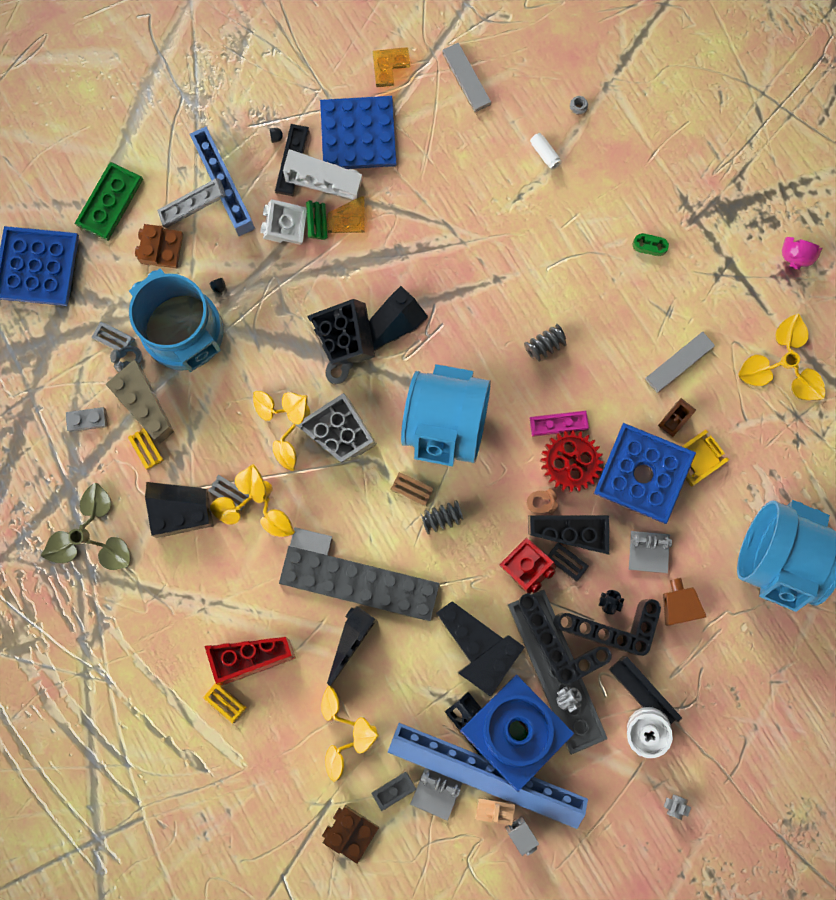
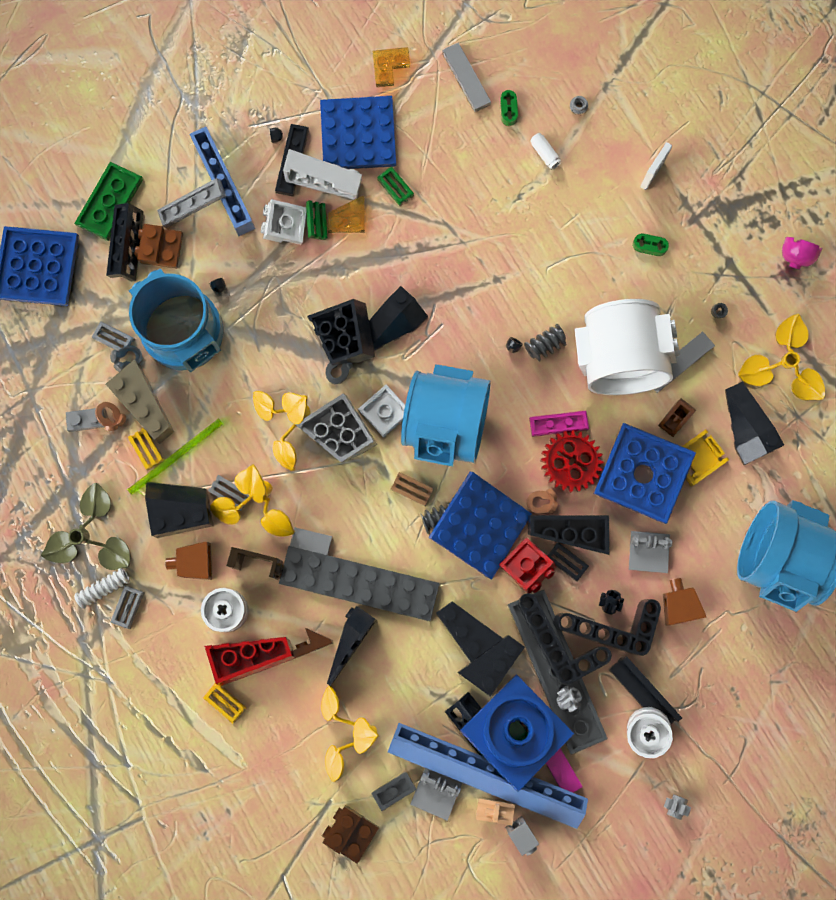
none -> white piece [74,568,129,609]
none -> nougat piece [95,402,126,431]
none -> black fence [106,203,144,282]
none -> light grey tile [110,585,145,629]
none -> clear neon green piece [127,418,223,495]
none -> dark orange torso [165,542,212,580]
none -> white wheel [201,588,249,632]
none -> dark brown panel [226,547,284,580]
none -> reddish brown slope [292,628,333,658]
none -> white tile [358,385,405,438]
none -> green tile [377,166,414,206]
none -> blue plate [428,471,532,579]
none -> green beam [500,90,518,126]
none -> black hinge [506,337,523,353]
none -> dark pink tile [546,748,583,793]
none -> white cylinder [575,299,680,395]
none -> white tile [640,142,672,190]
none -> dark grey hinge [711,303,728,319]
none -> black wedge [725,381,784,465]

